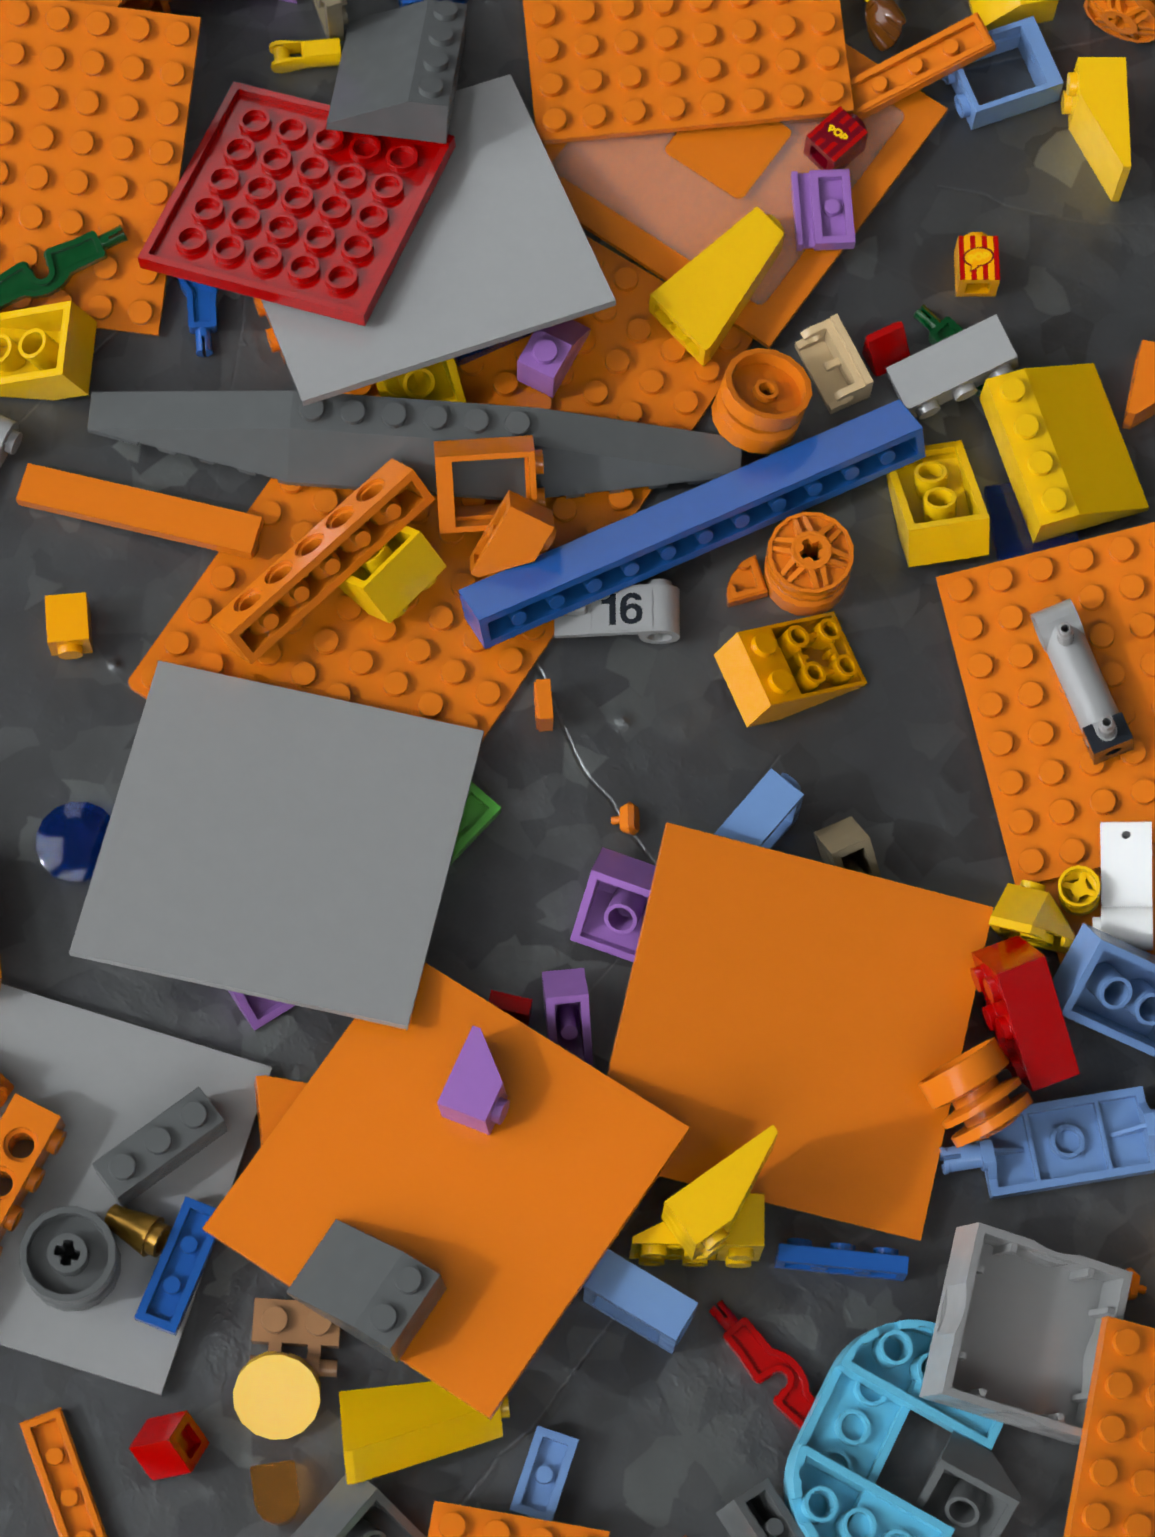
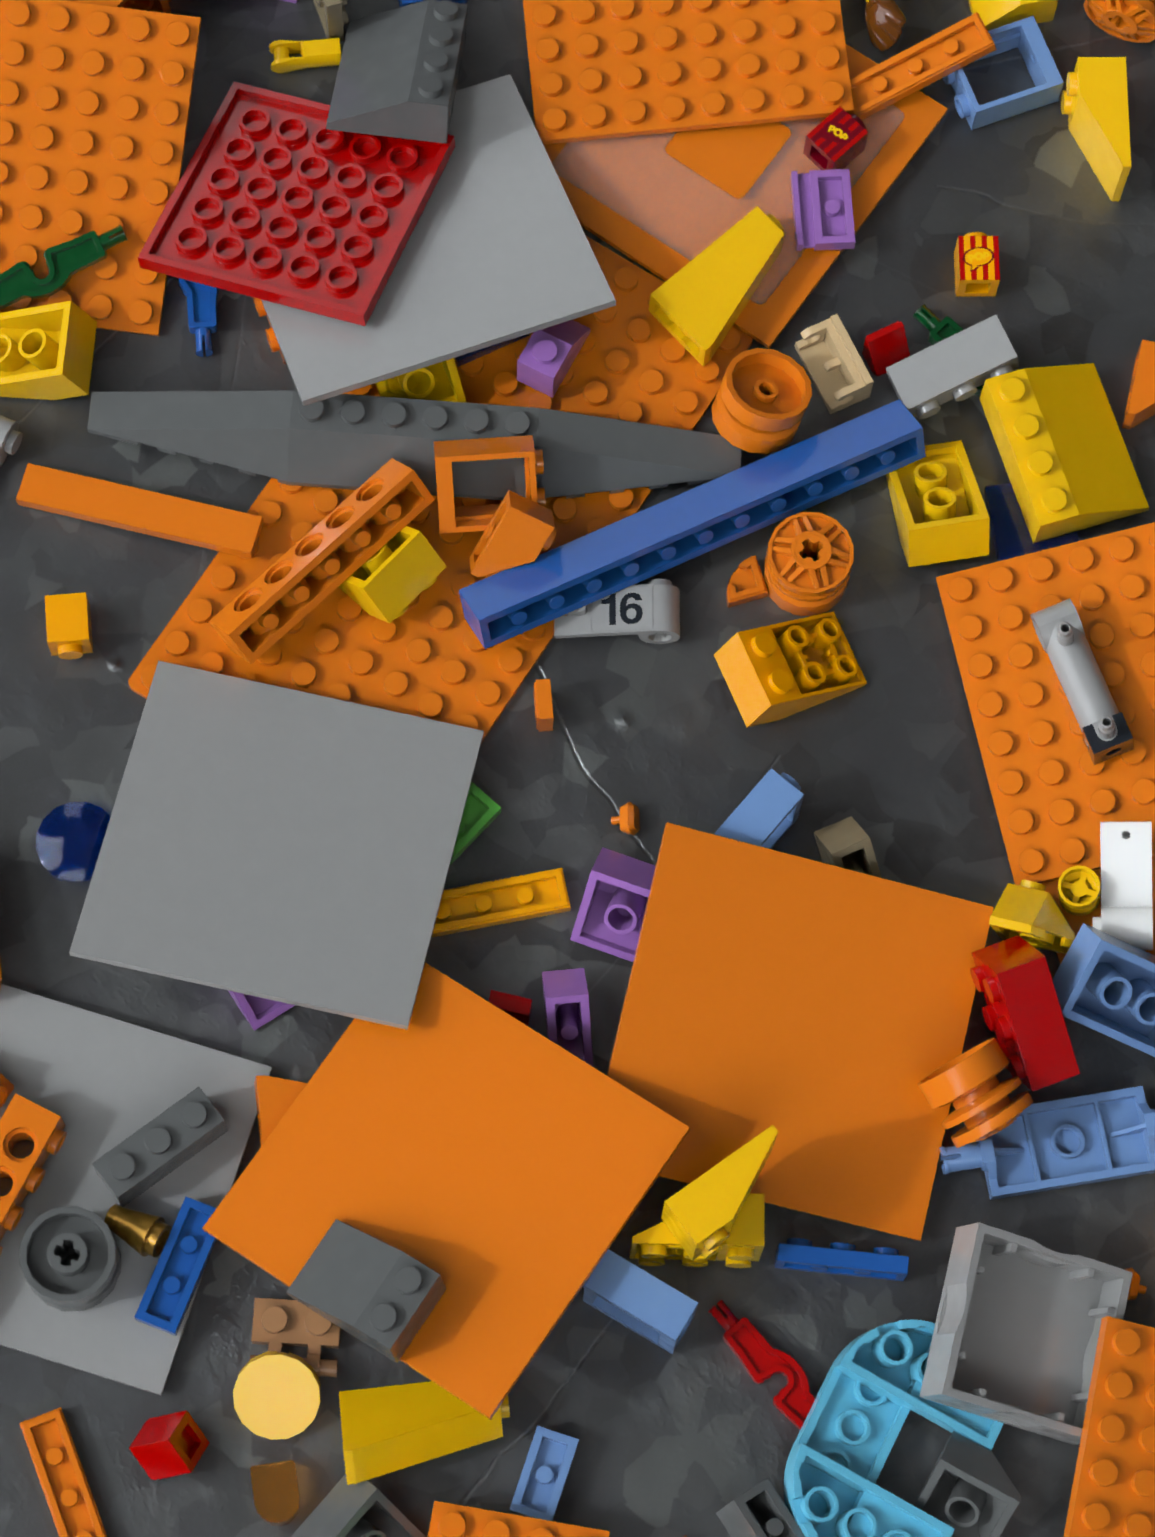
medium lavender slope [437,1026,510,1135] -> none
none -> light orange tile [432,867,571,938]

